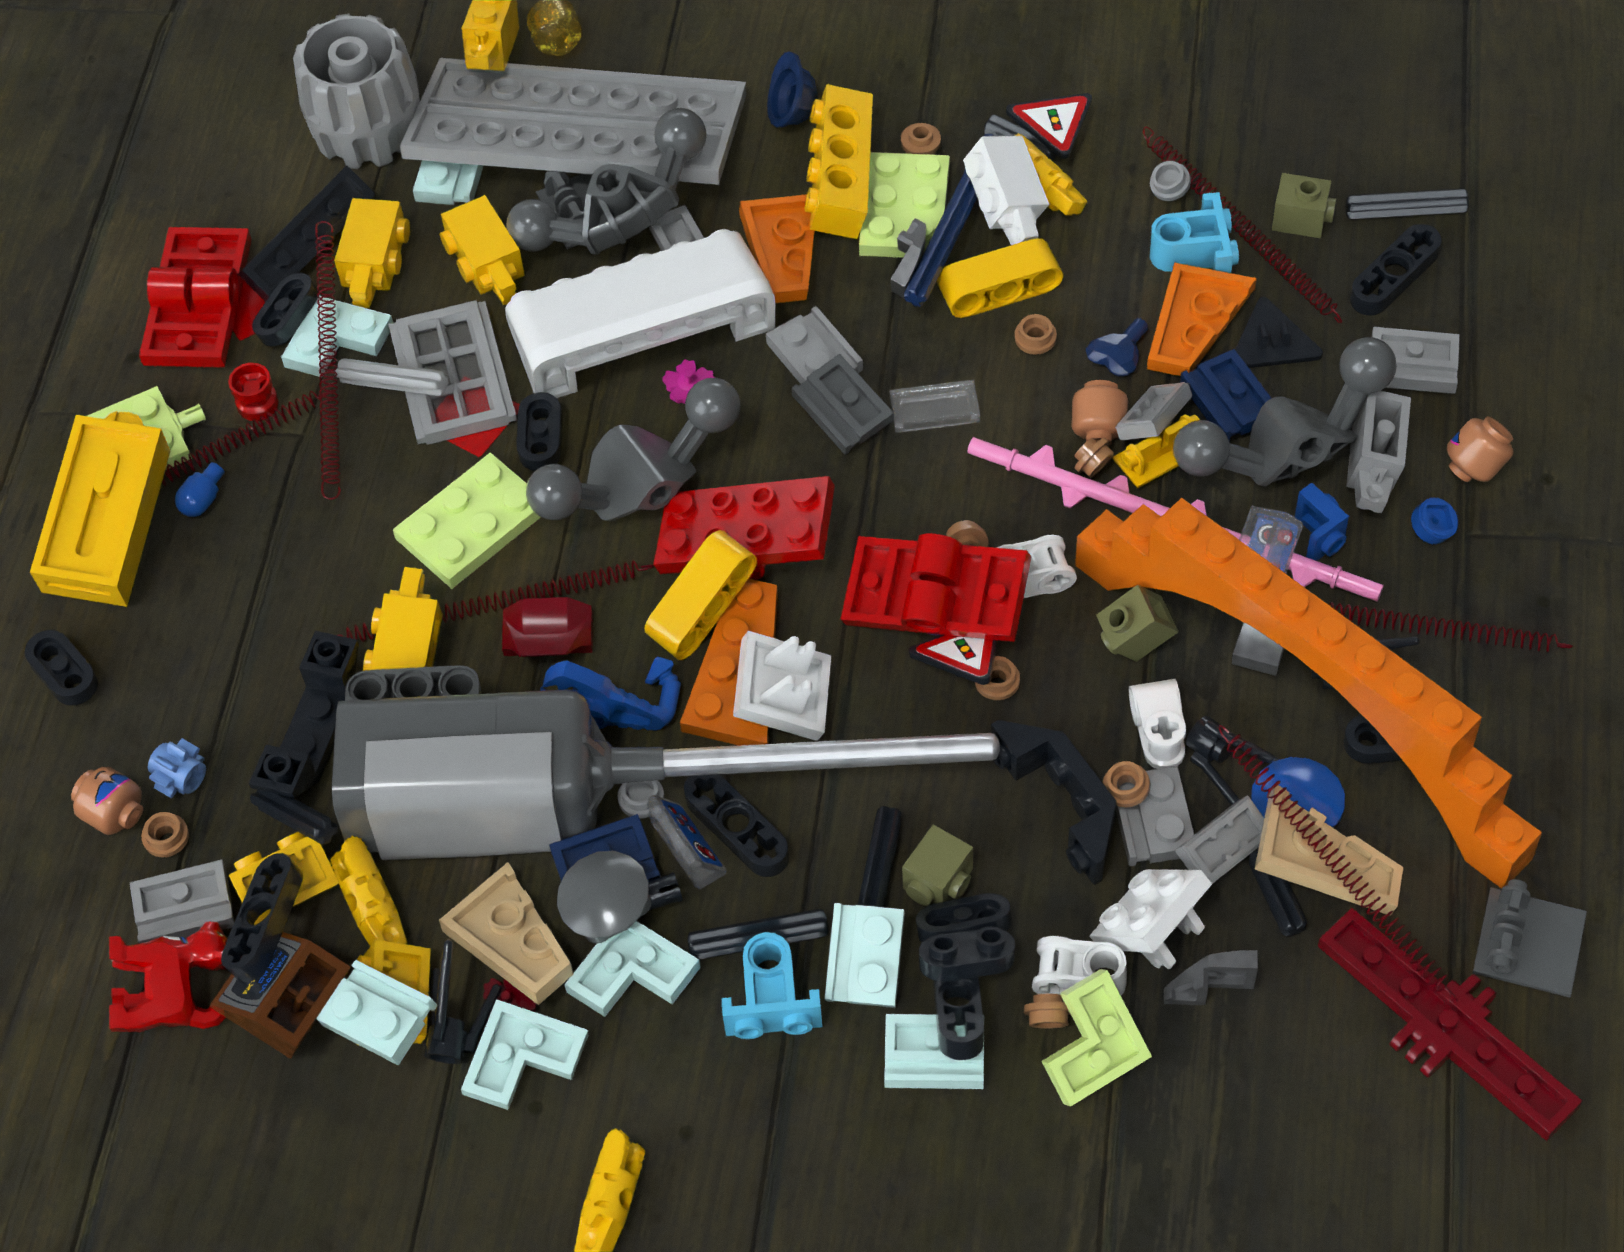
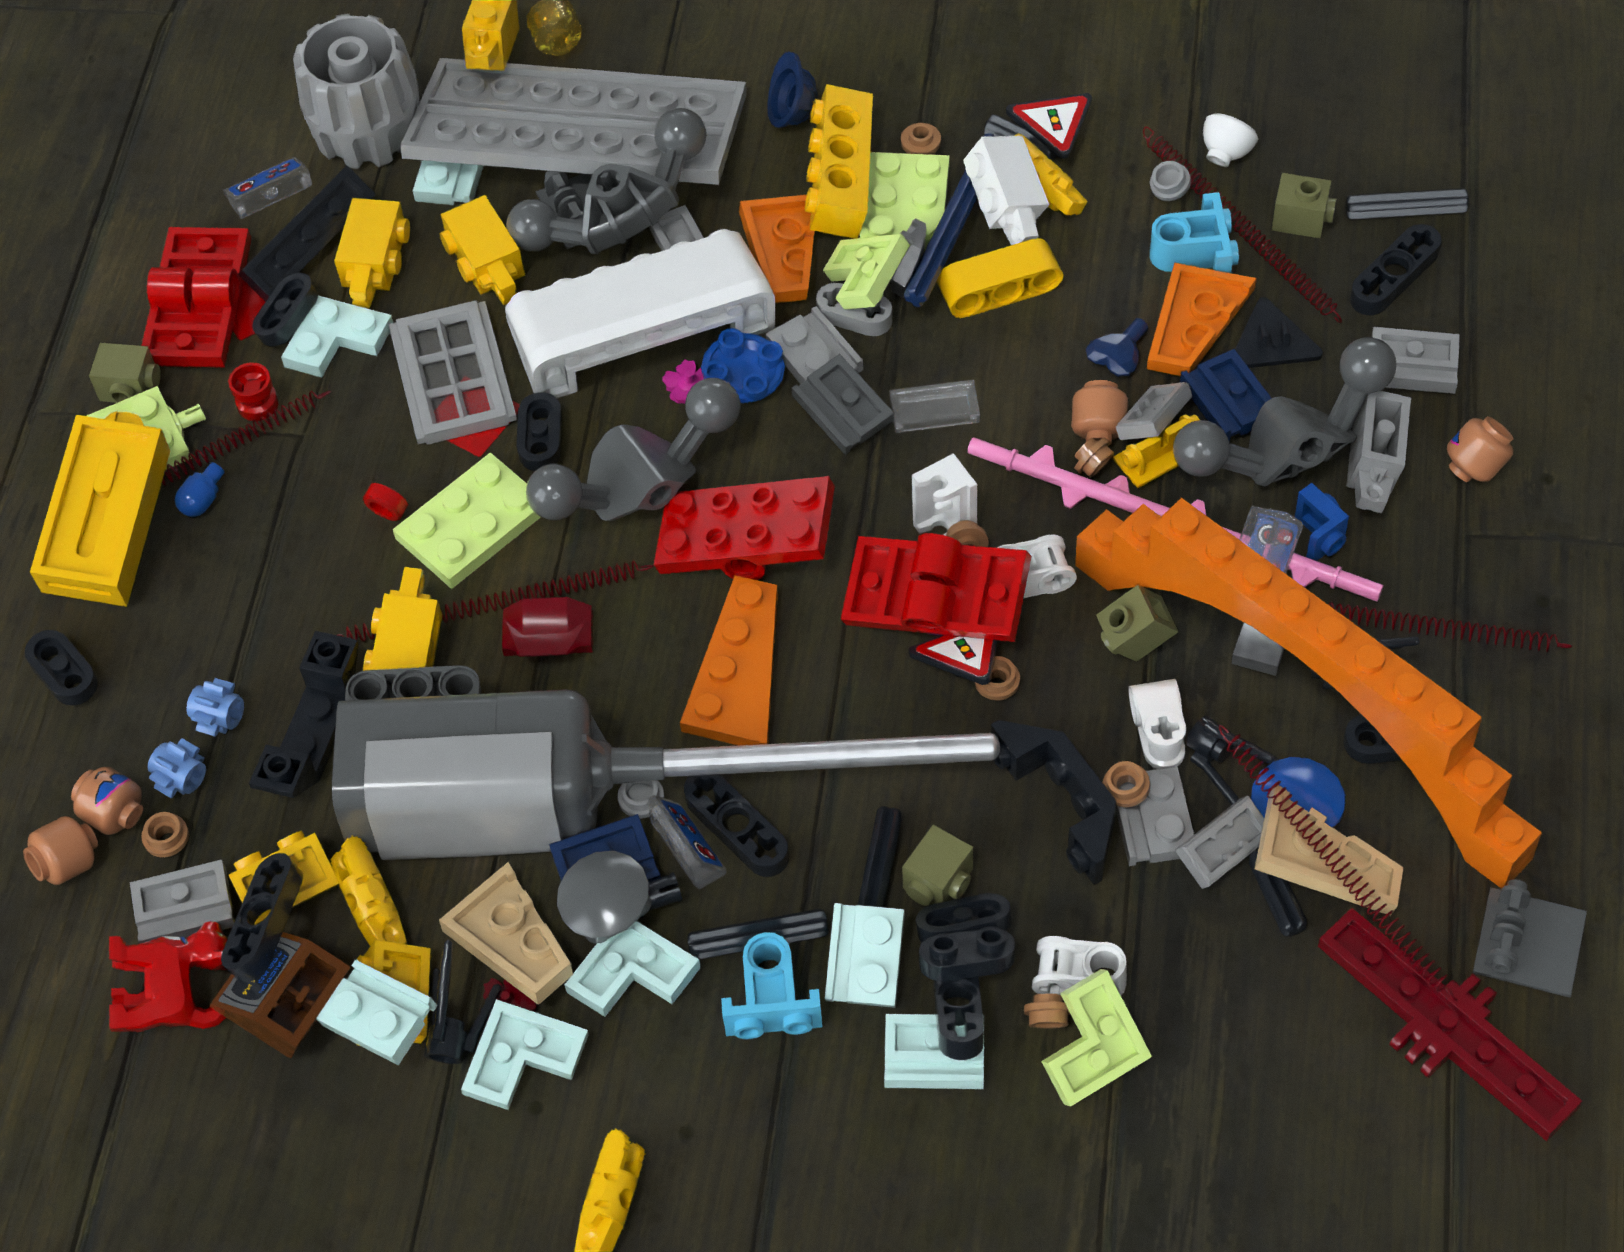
black axle [250,790,338,844] -> none
dark red piece [315,221,341,500] -> none
light grey axle [335,358,449,396] -> none
blue animal [540,657,681,730] -> none
yellow beam [644,530,757,660] -> none
white plate [733,631,831,741] -> none
medium nougat plate [1014,314,1057,355] -> none
white plate [1089,869,1212,969] -> none
flat silver slope [1164,950,1258,1005] -> none
blue tile [1411,498,1458,544] -> none
none -> nougat head [23,816,98,885]
none -> olive brick [89,343,161,403]
none -> medium blue gear [187,678,244,737]
none -> clear slope [223,157,312,219]
none -> red tile [363,483,408,521]
none -> blue dish [701,328,785,403]
none -> light grey beam [816,283,893,336]
none -> yellowish green plate [823,234,910,310]
none -> white hinge [912,453,977,536]
none -> white brick [1203,113,1258,167]

